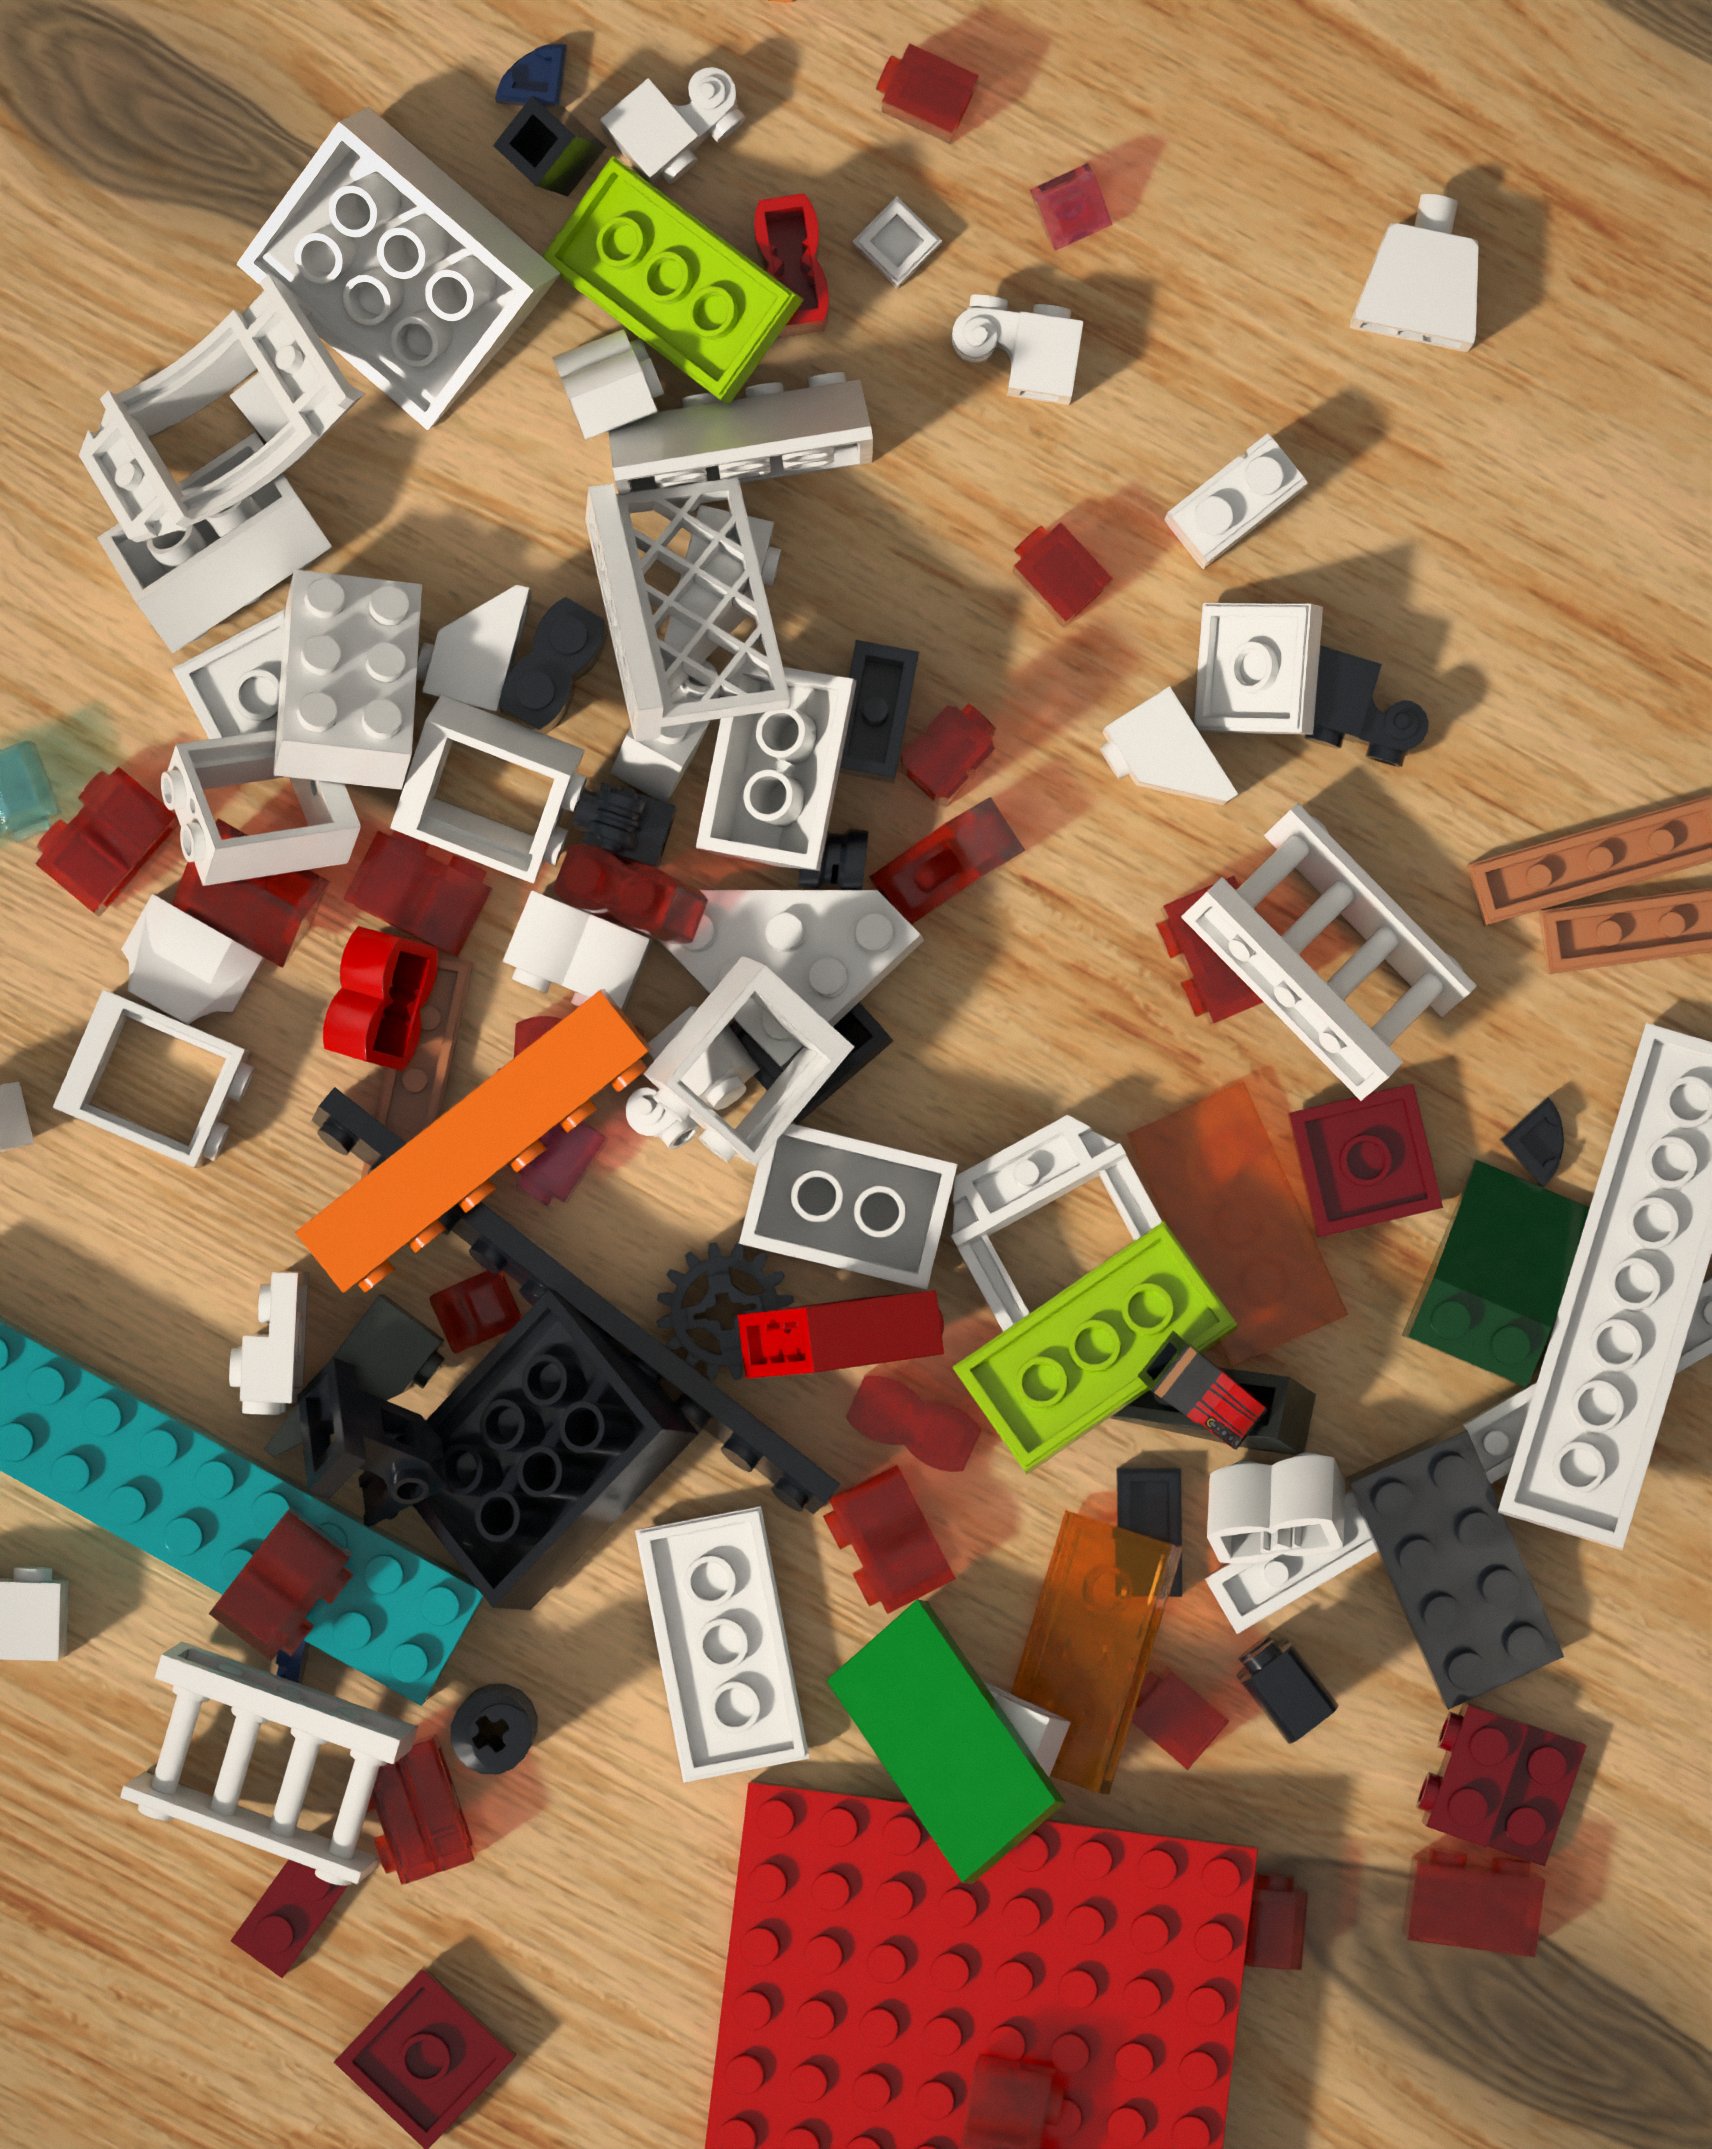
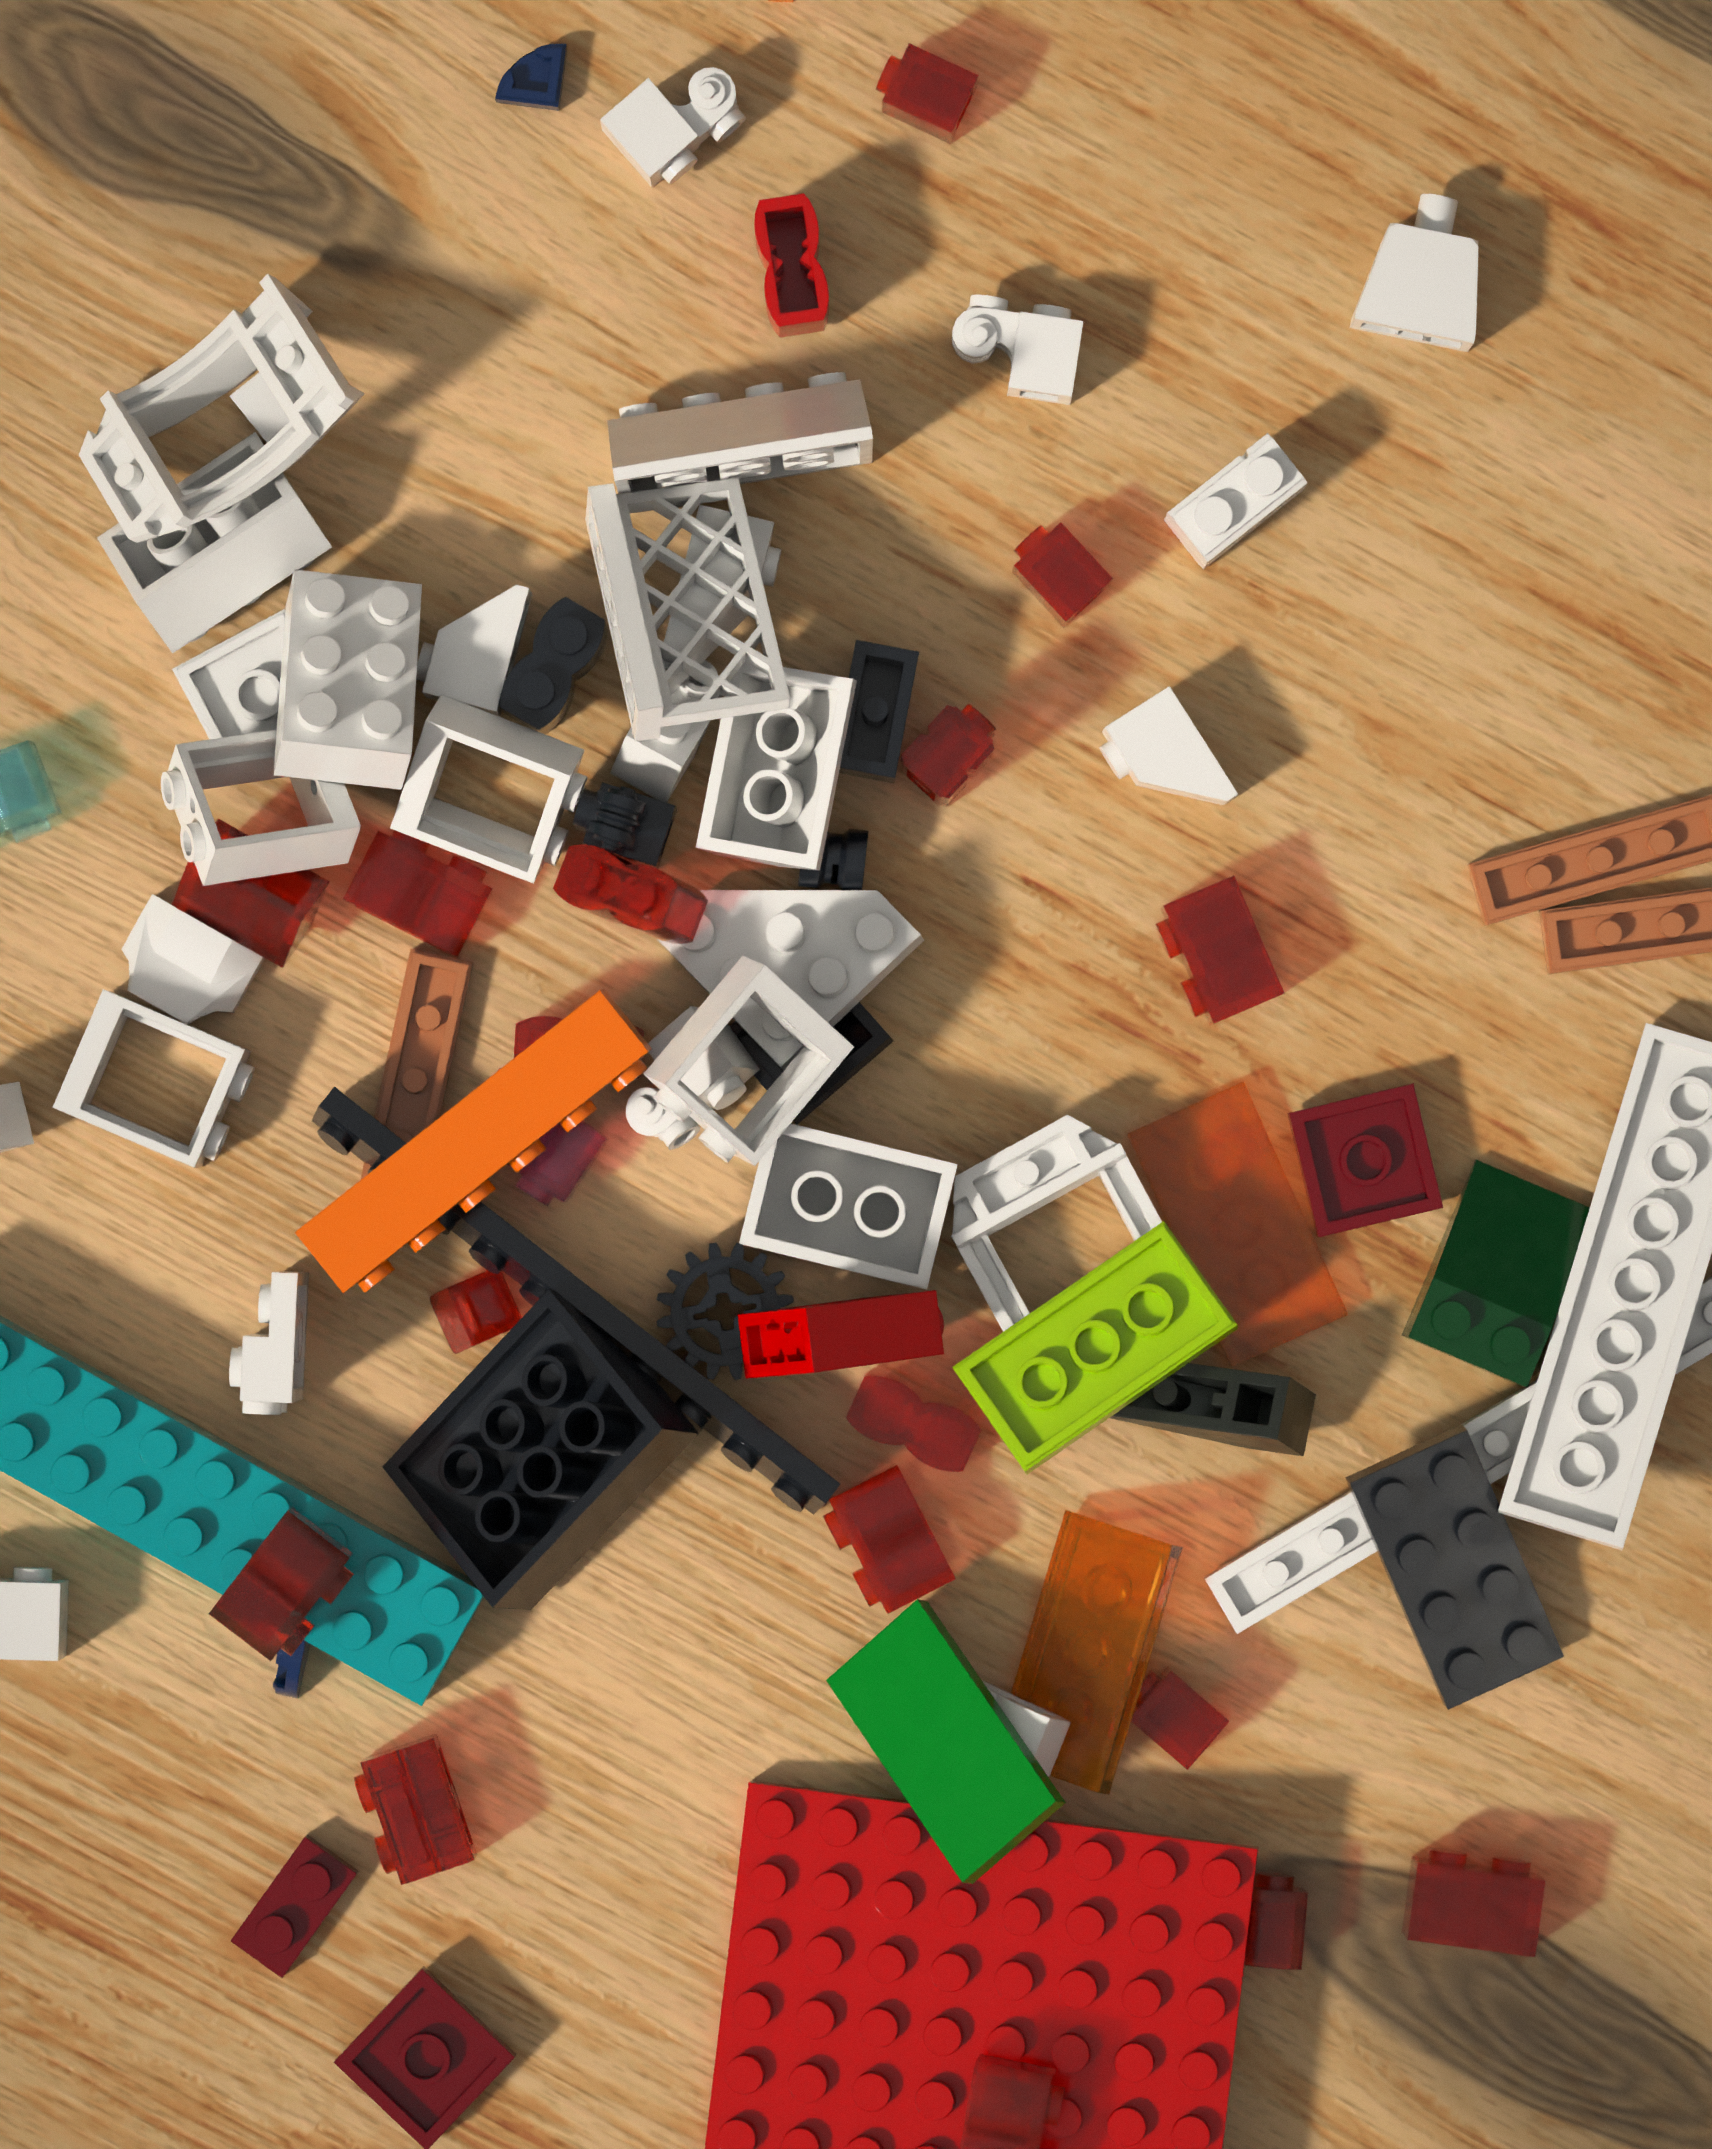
clear red brick [35,766,180,917] -> none
white fence [120,1642,418,1886] -> none
white slope [237,107,561,430] -> none
pearl dark grey slope [263,1294,446,1457] -> none
black tile [297,1357,448,1527] -> none
red brick [323,926,438,1071] -> none
black piece [450,1684,538,1775] -> none
black brick [493,96,607,197] -> none
white brick [503,890,653,1011] -> none
lime tile [542,156,804,405] -> none
white brick [552,329,664,440] -> none
white piece [635,1505,810,1783] -> none
white tile [852,196,942,289] -> none
clear red slope [869,797,1025,925] -> none
clear pink plate [1030,163,1113,251] -> none
black tile [1116,1468,1182,1597] -> none
leg [1138,1330,1268,1450] -> none
white fence [1181,803,1477,1101] -> none
white tile [1193,603,1323,735] -> none
white brick [1207,1453,1346,1564] -> none
black brick [1236,1635,1339,1744] -> none
black brick [1304,646,1429,767] -> none
dark red plate [1416,1702,1587,1866] -> none
black tile [1499,1097,1564,1187] -> none

